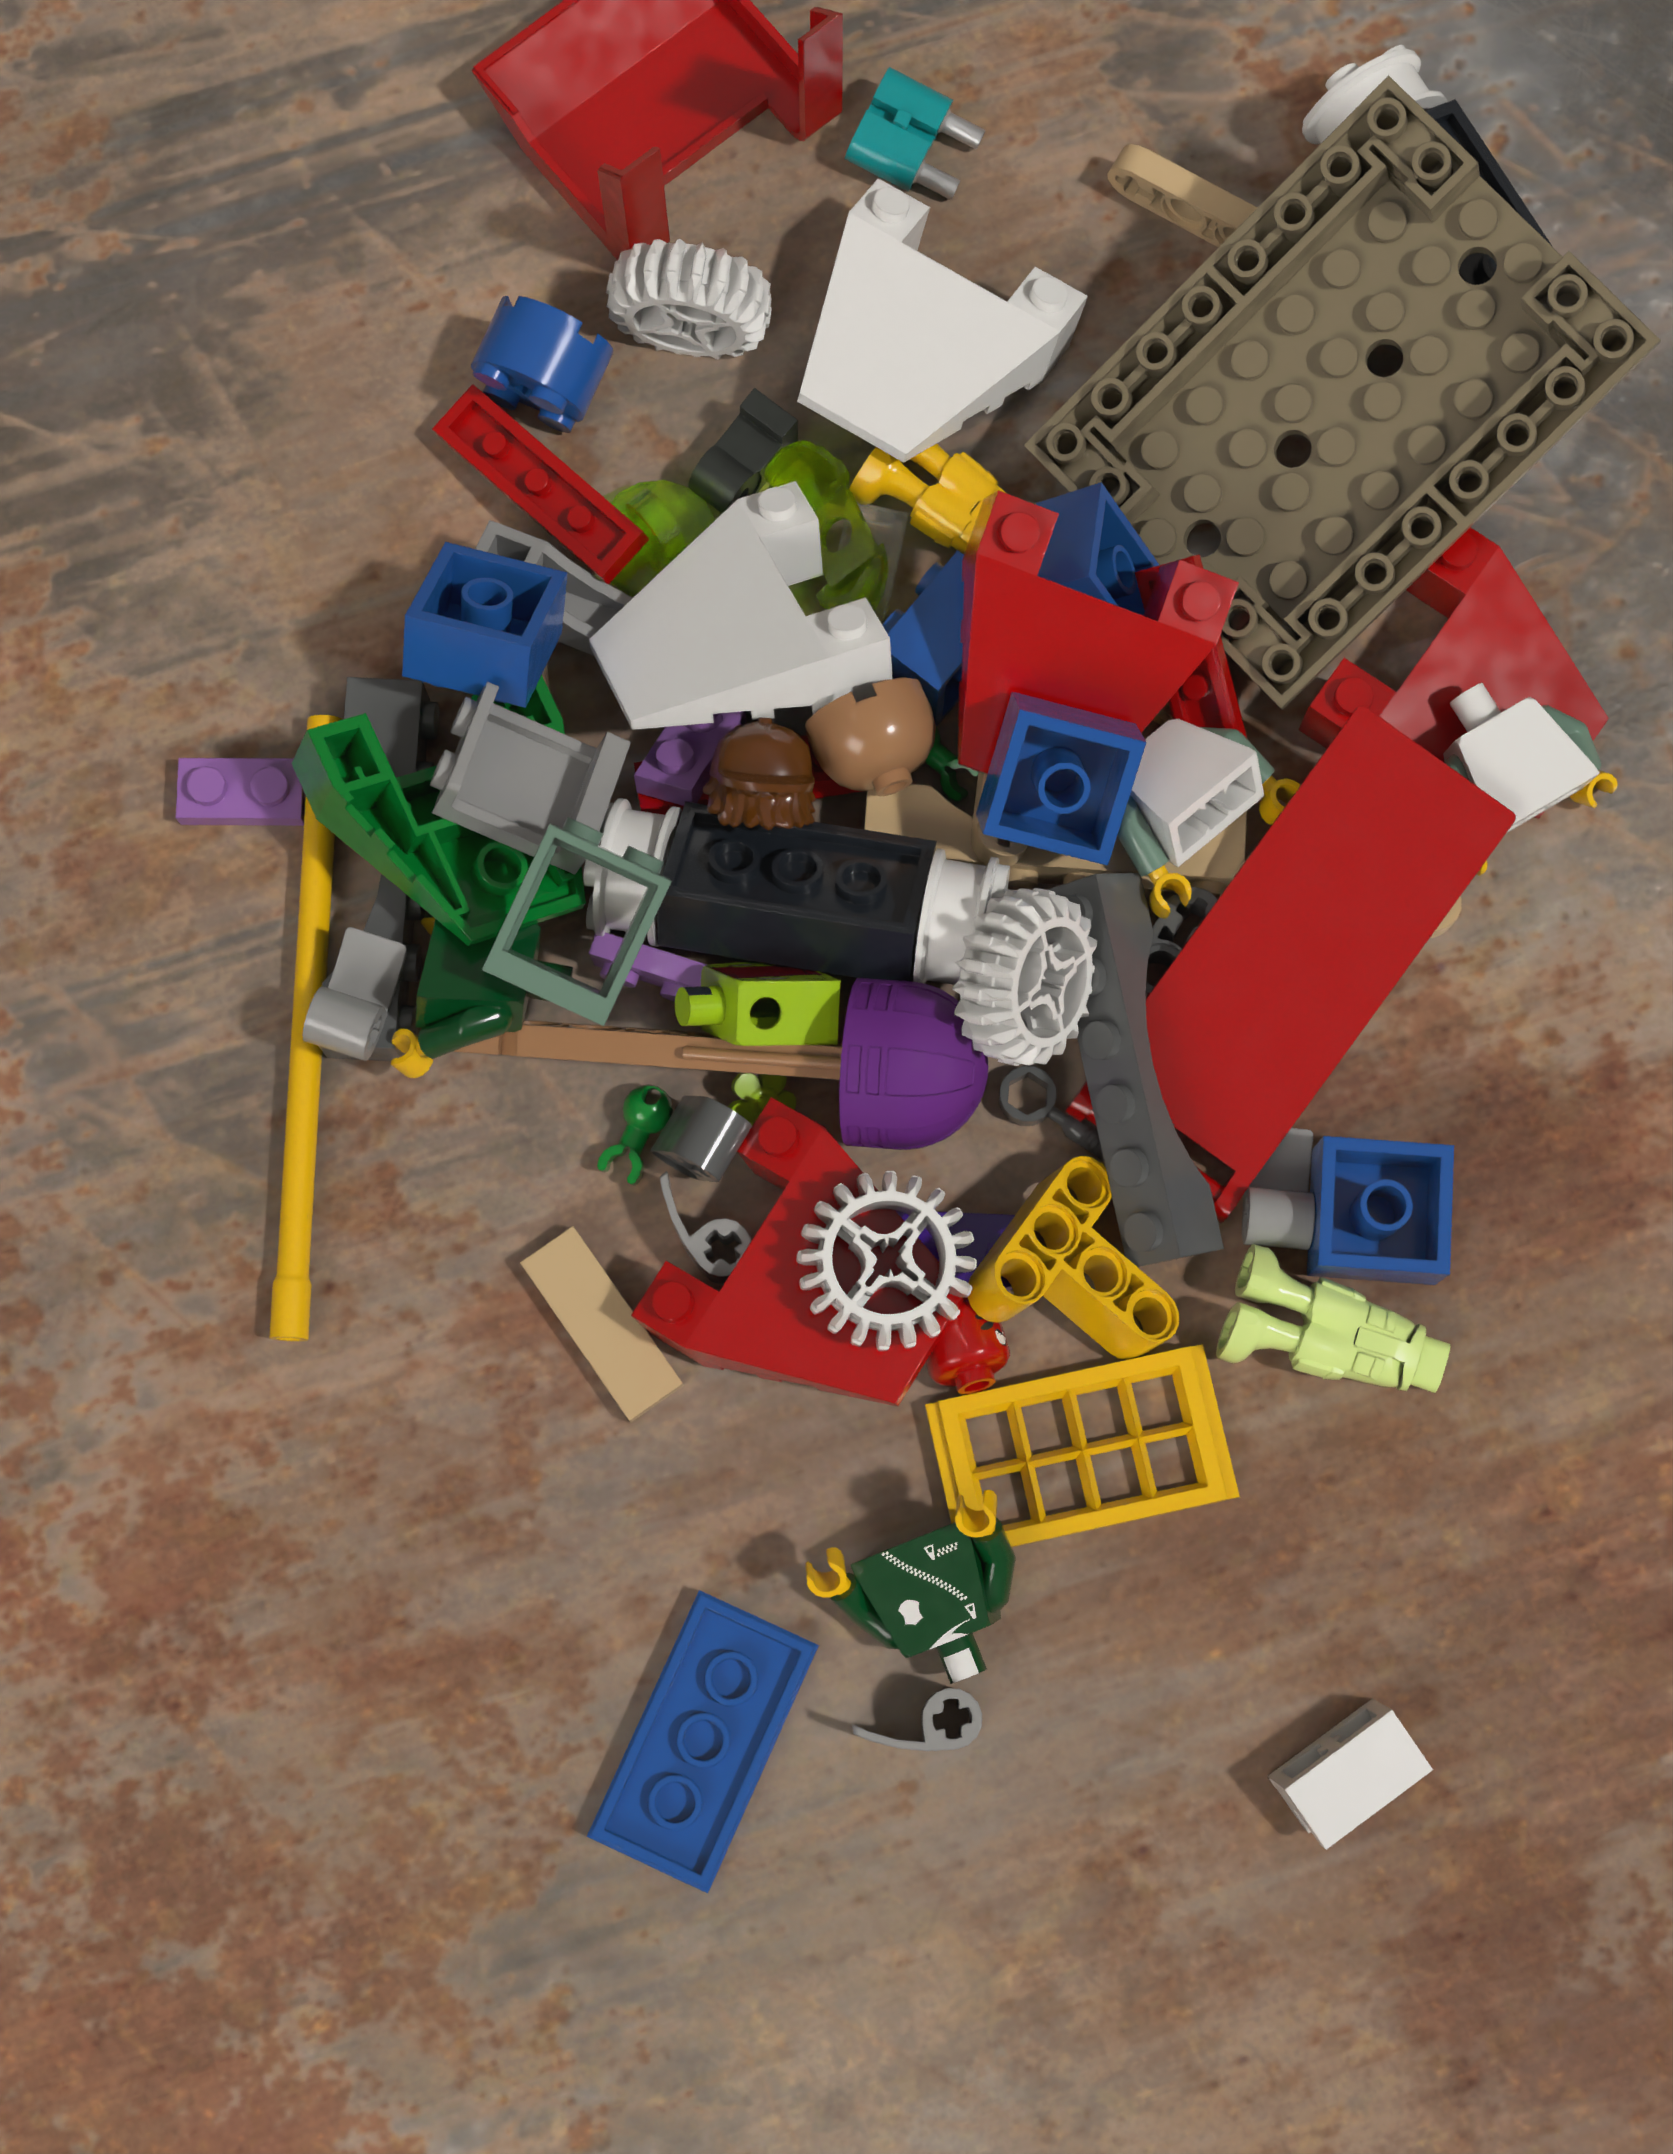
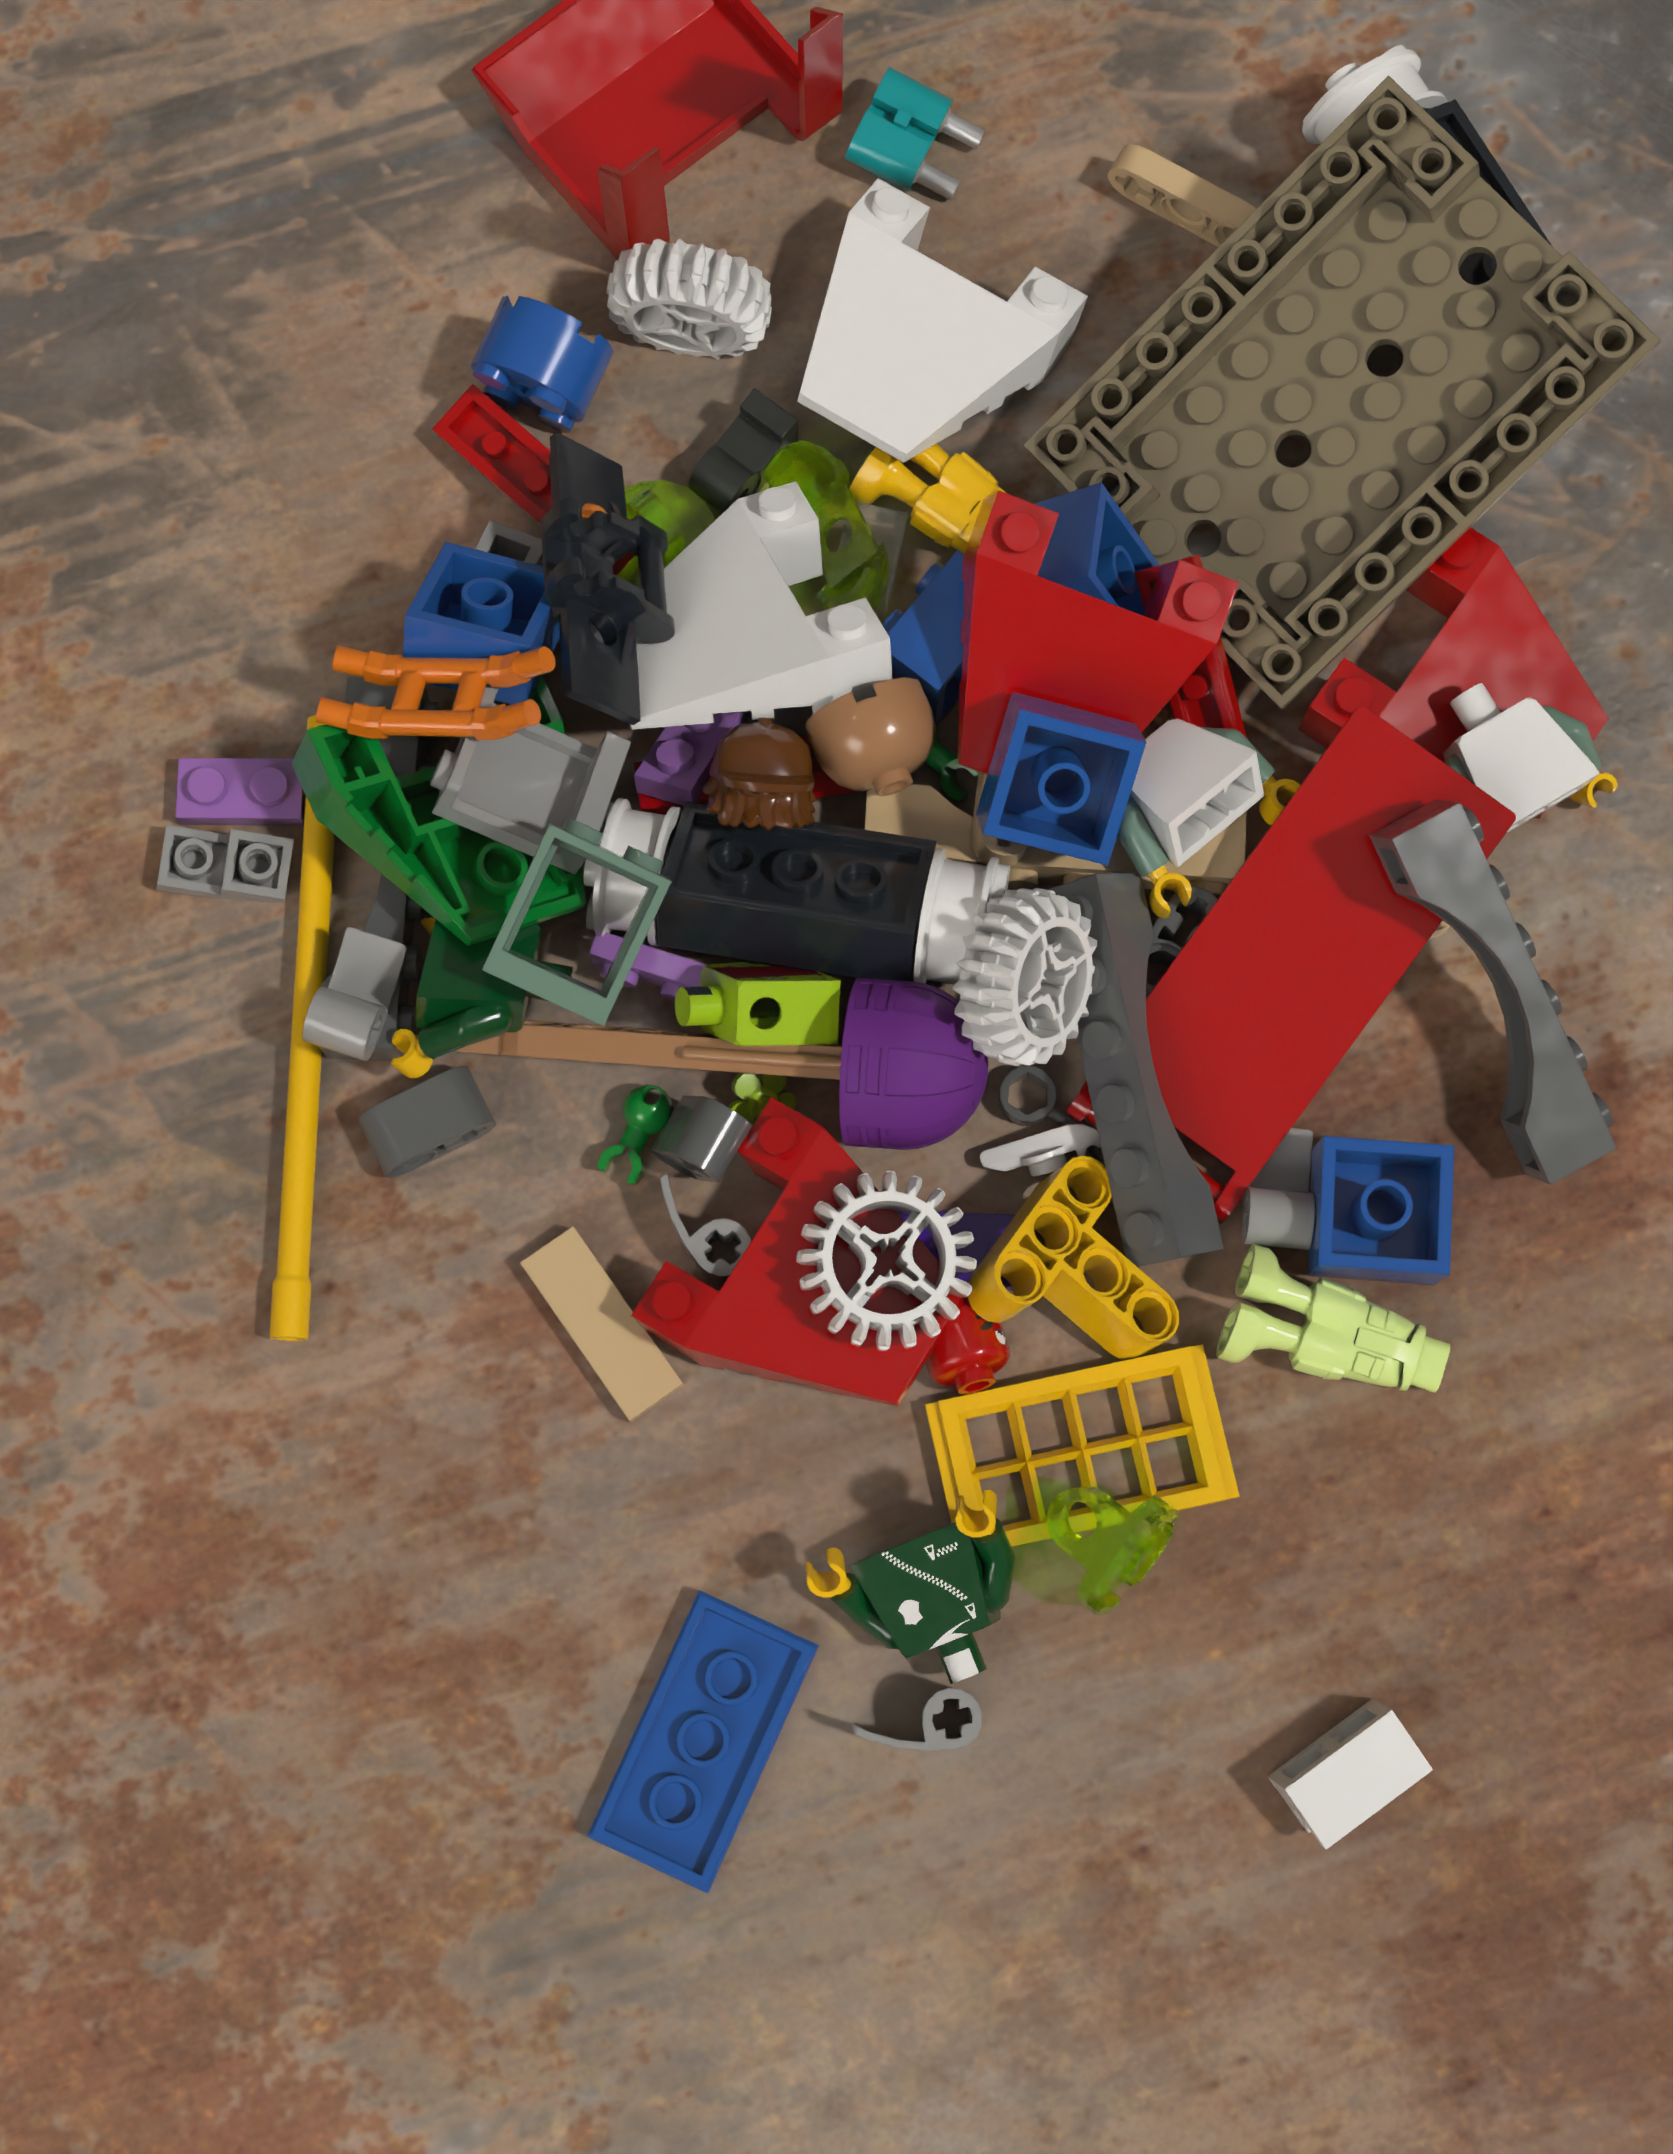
none -> light grey slope [156,824,294,902]
none -> orange piece [316,645,555,740]
none -> dark grey beam [358,1066,496,1178]
none -> black piece [541,433,675,725]
none -> white piece [980,1124,1101,1176]
none -> clear neon green tile [1047,1486,1179,1615]
none -> dark grey arch [1369,799,1617,1185]

